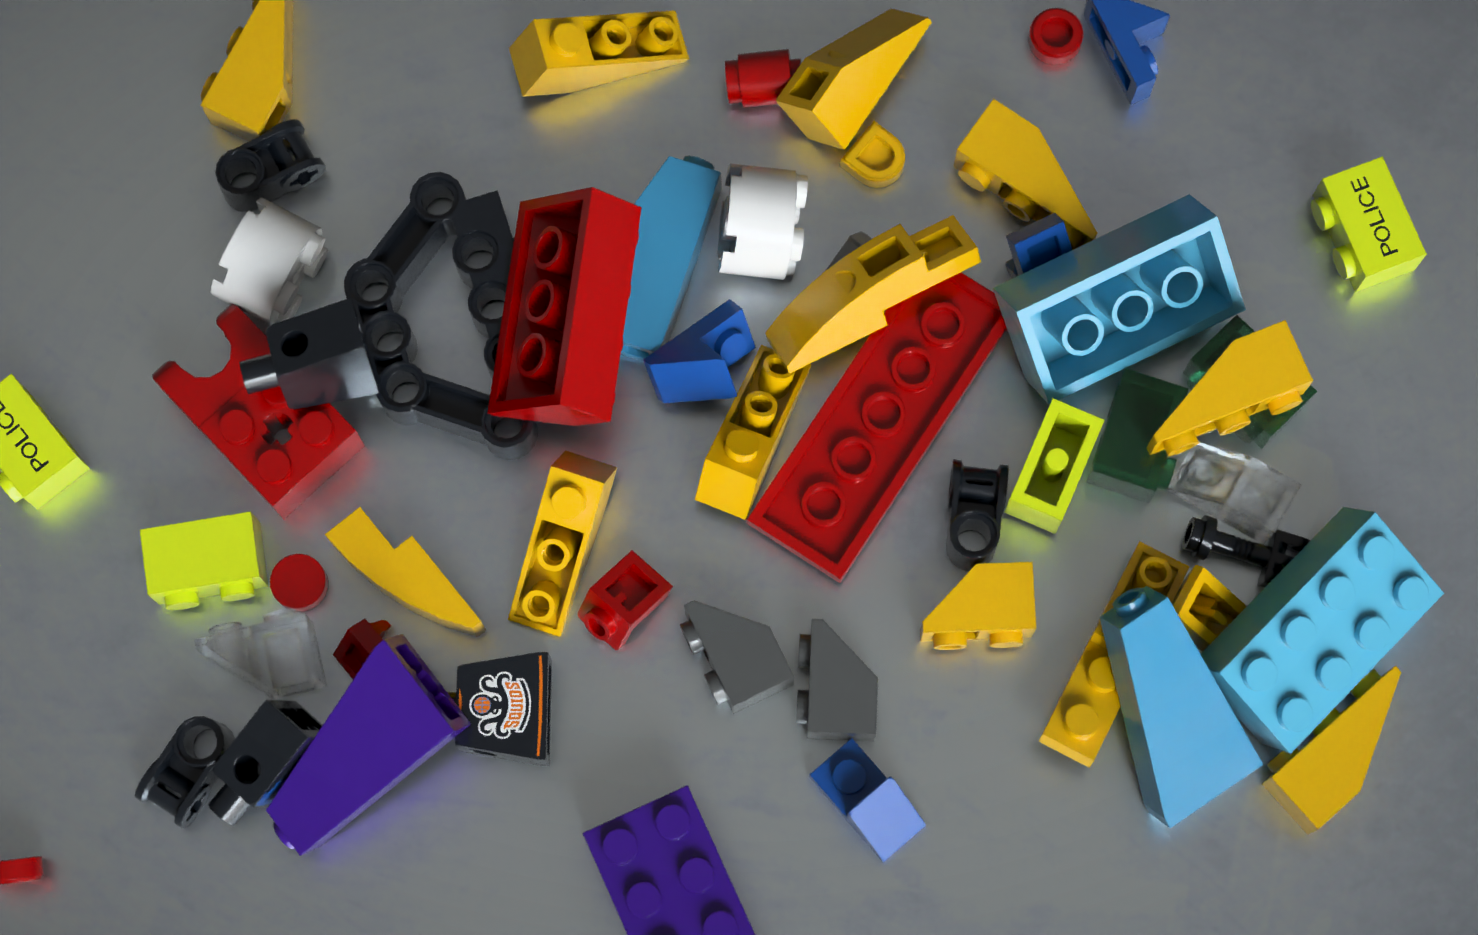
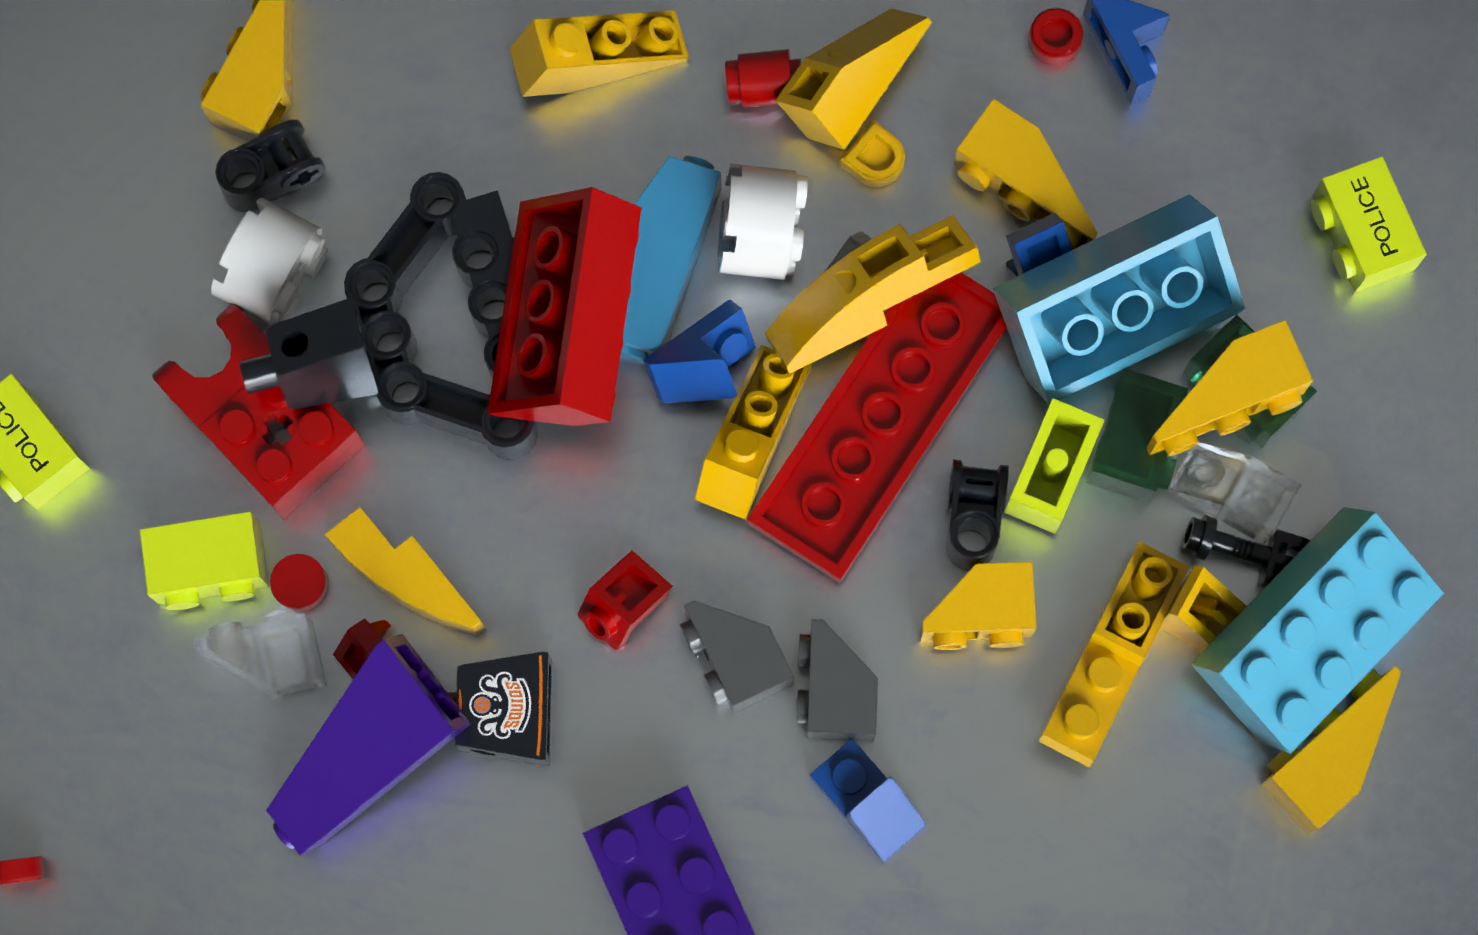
black piece [135,716,235,828] -> none
black torso [208,700,323,826] -> none
yellow slope [508,450,618,637] -> none
dark azure slope [1100,586,1263,828] -> none

